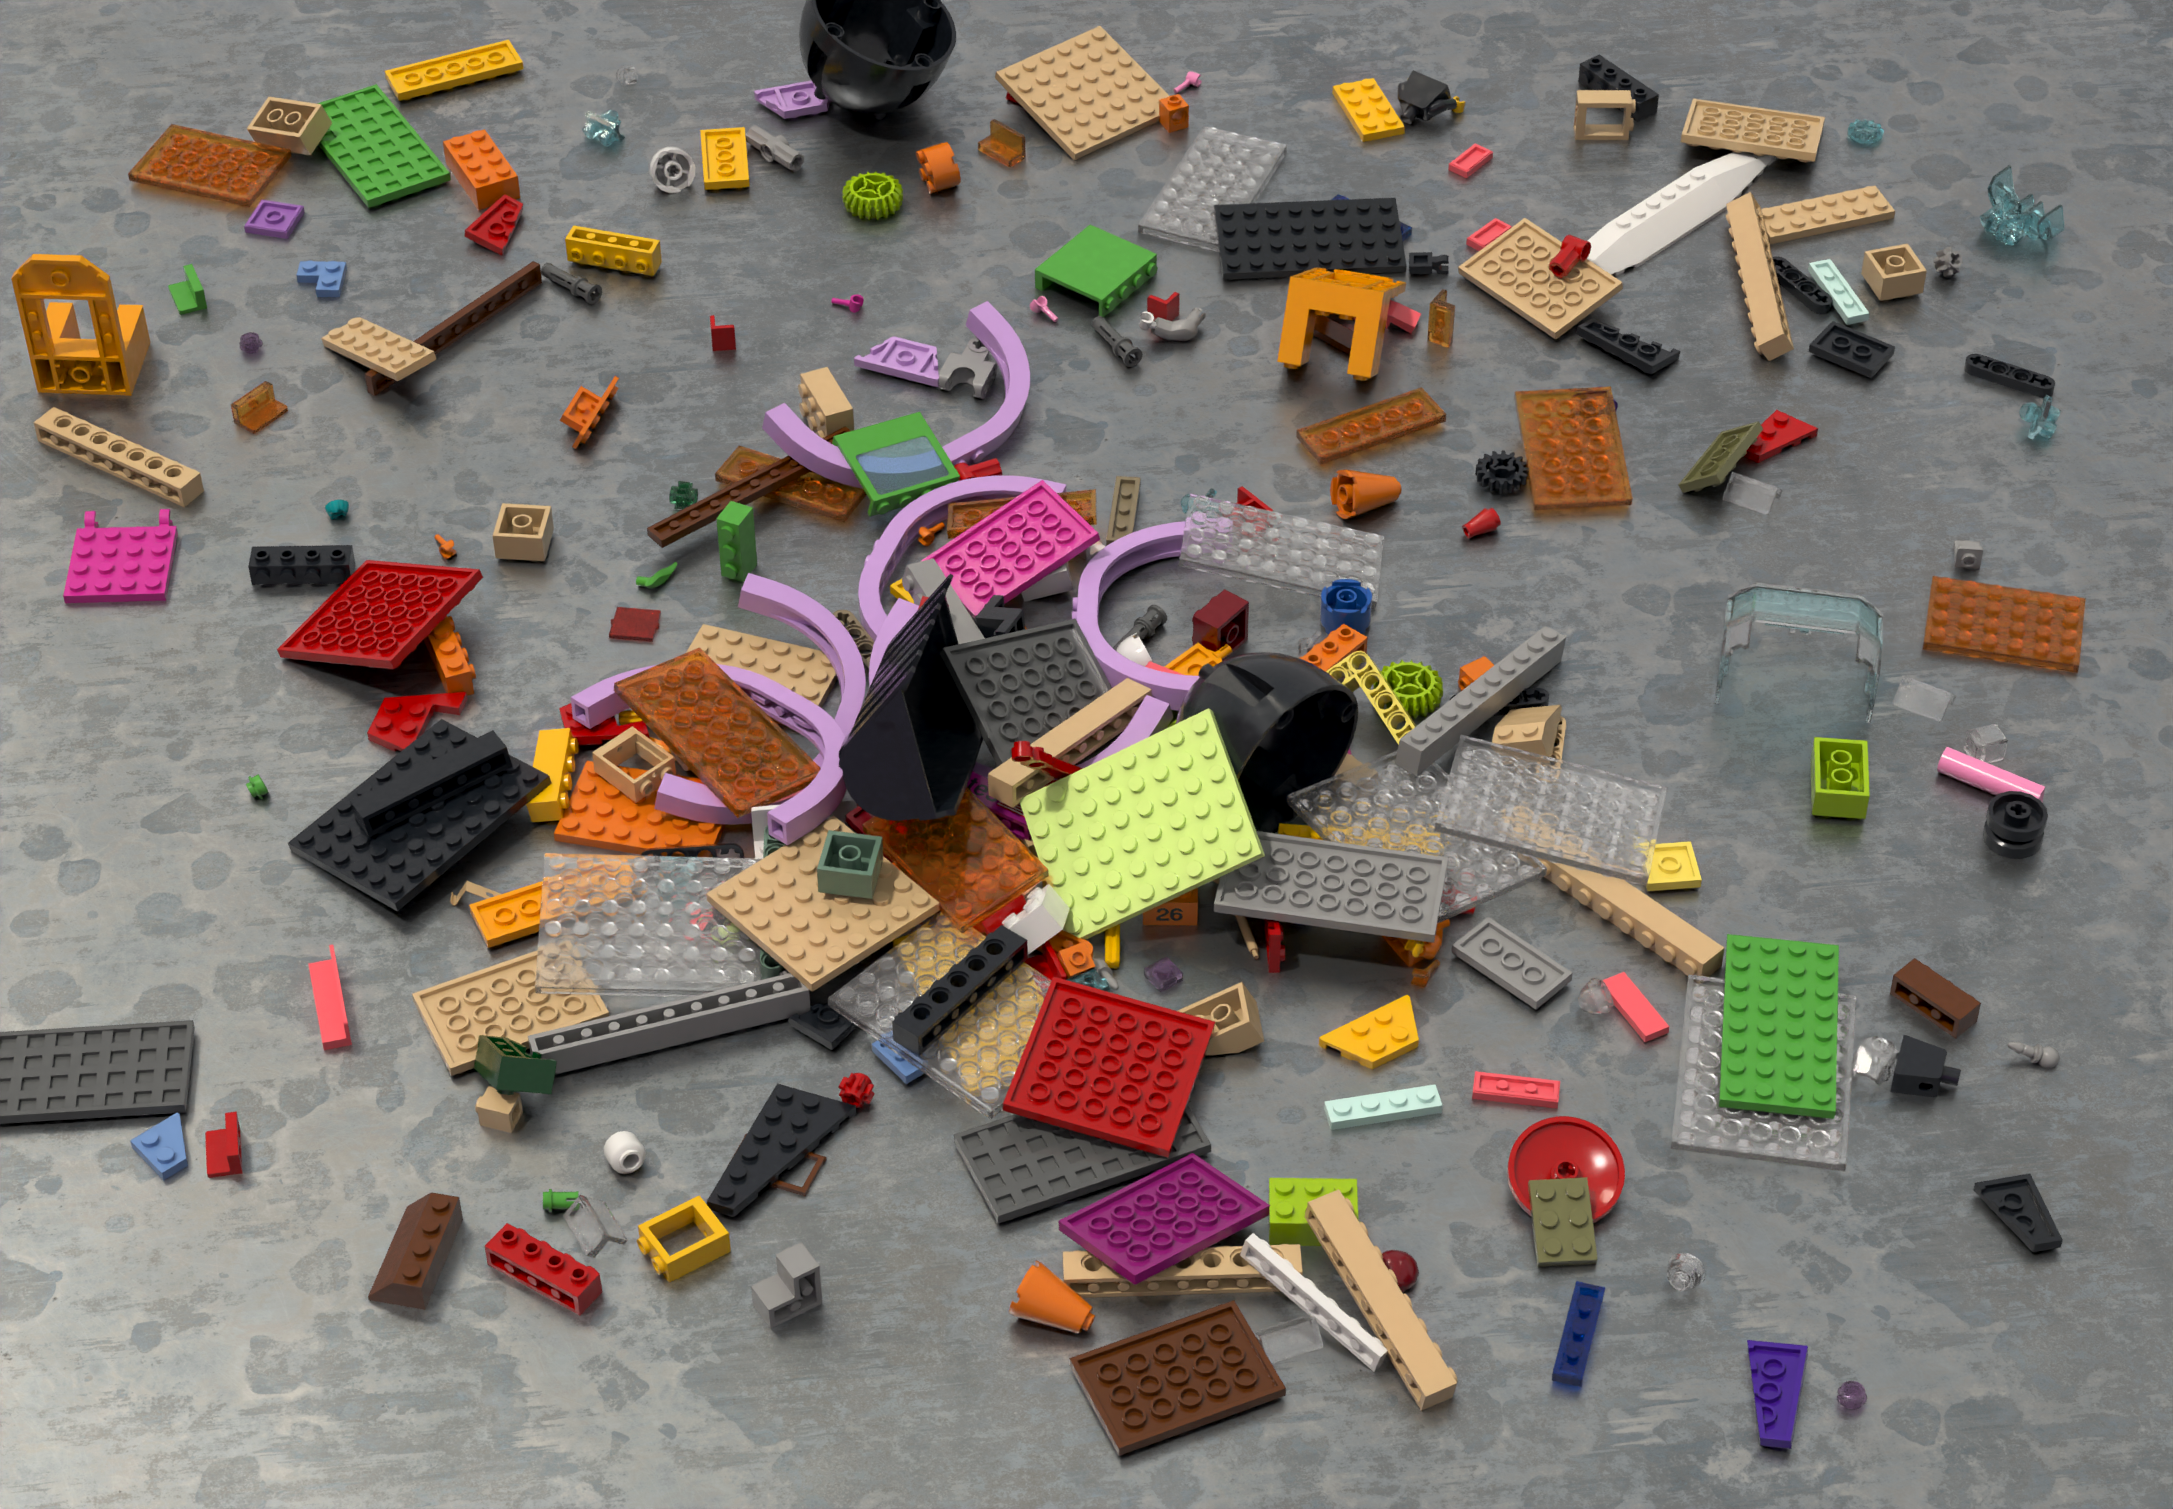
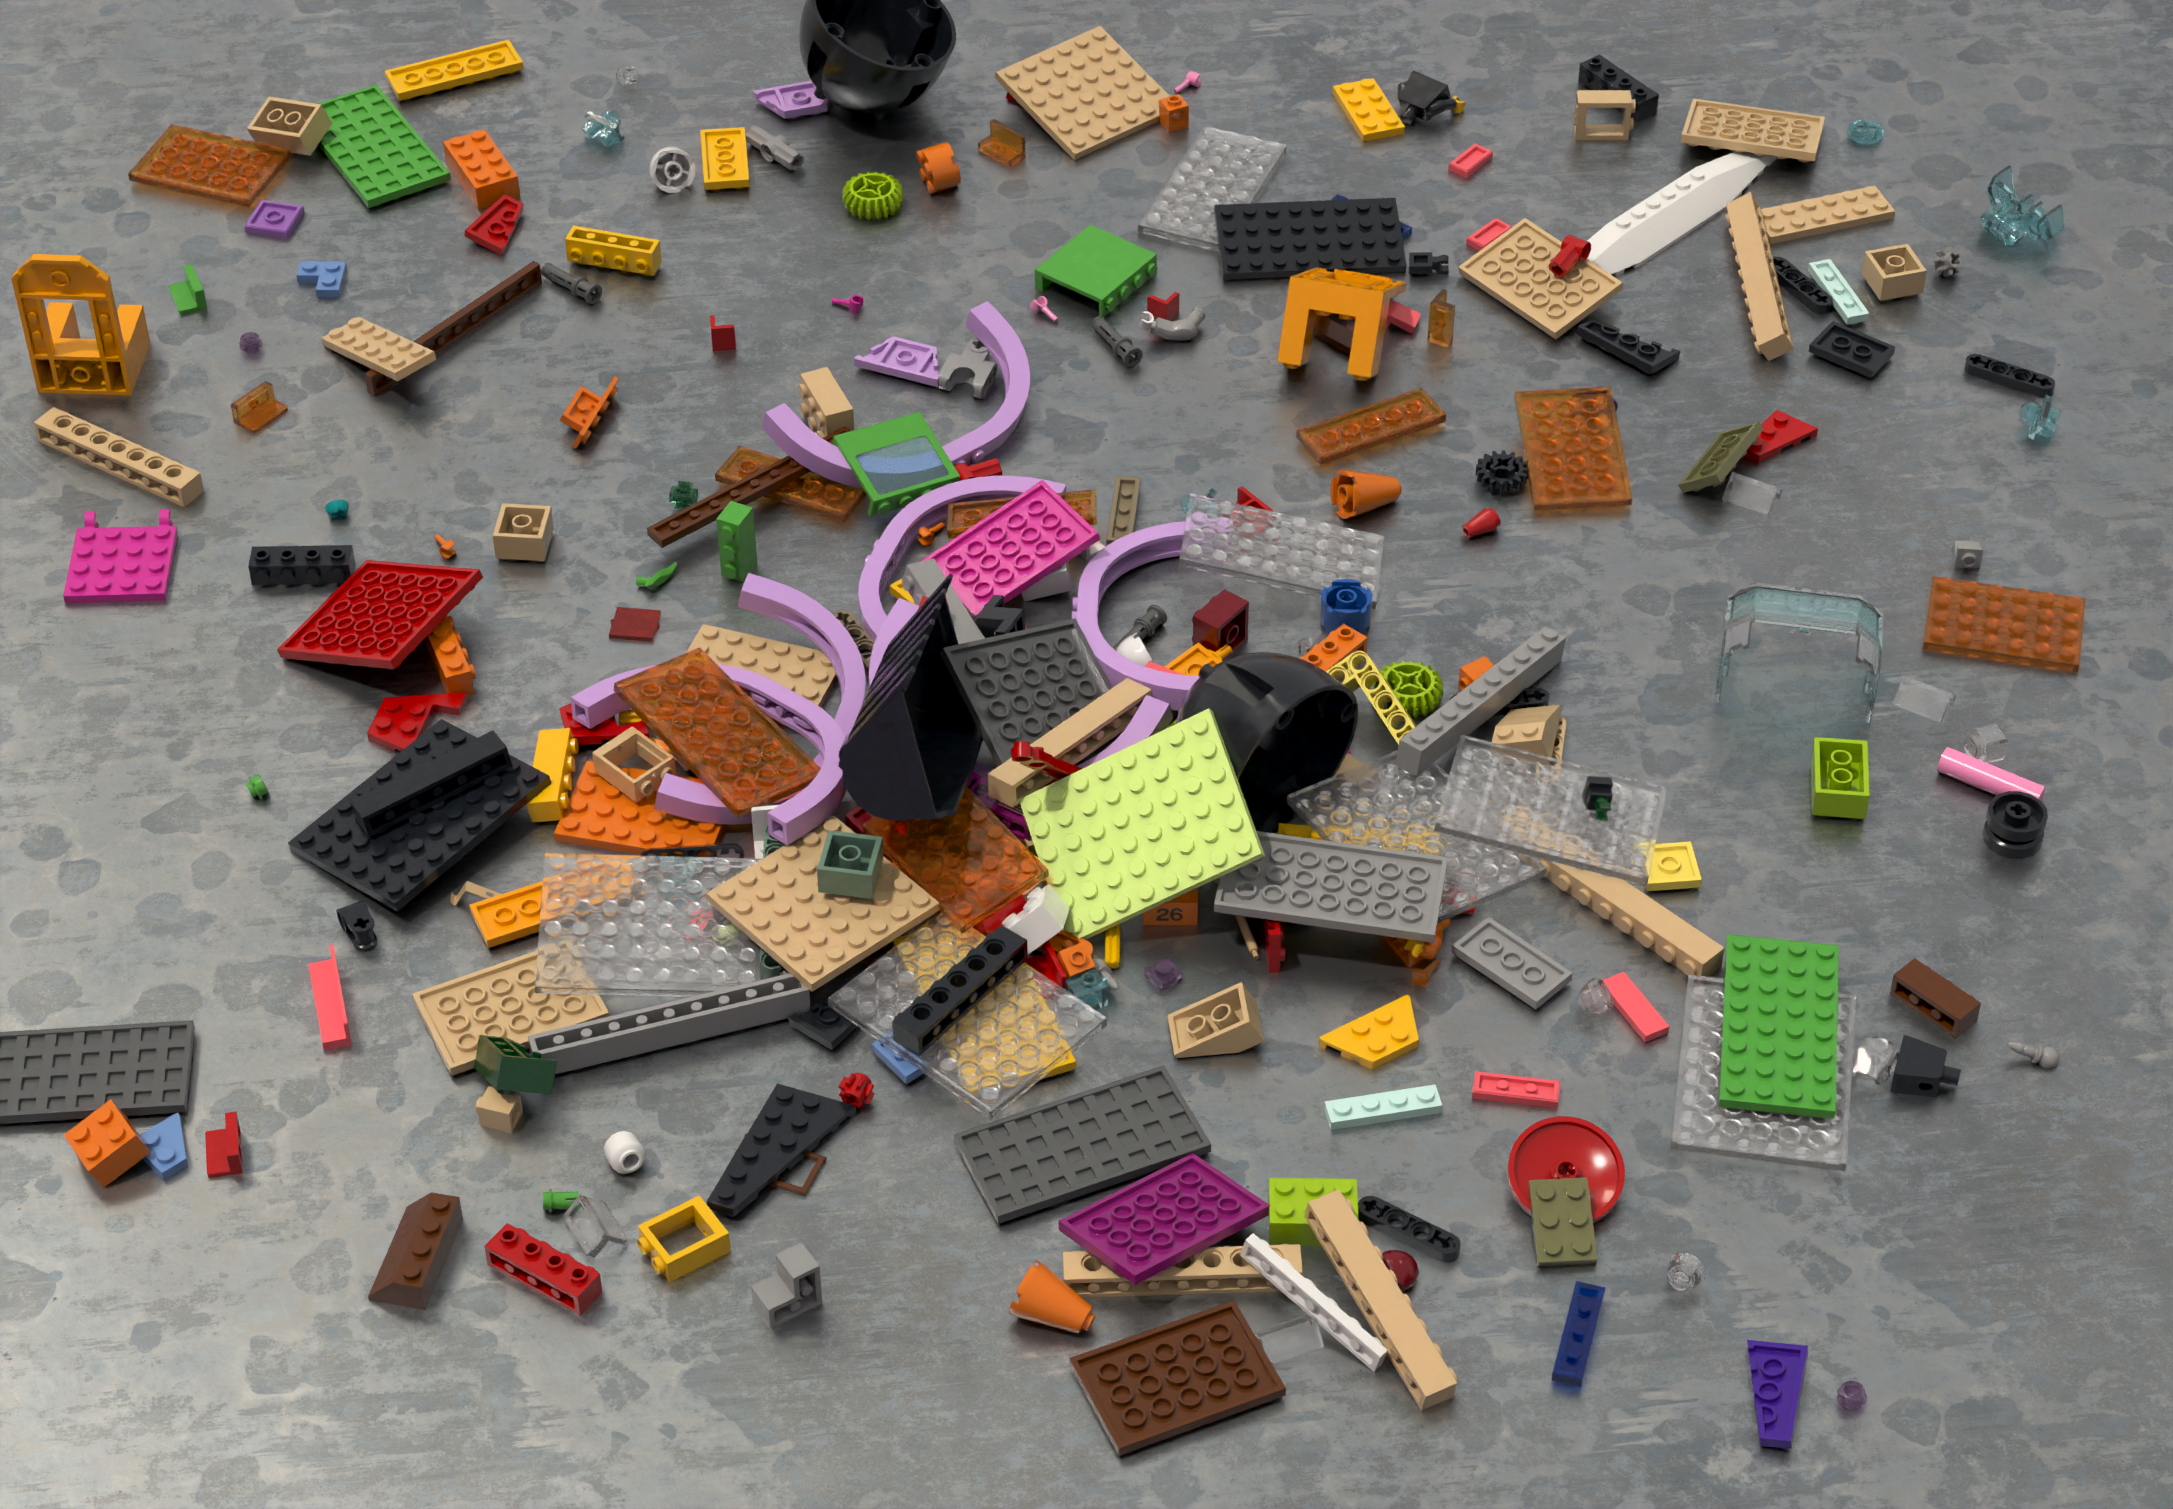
red plate [1002,976,1215,1158] -> none
black wing [1973,1173,2063,1252] -> none
none -> orange brick [64,1099,151,1188]
none -> black piece [336,900,378,951]
none -> black beam [1358,1196,1461,1263]
none -> black piece [1582,776,1613,821]

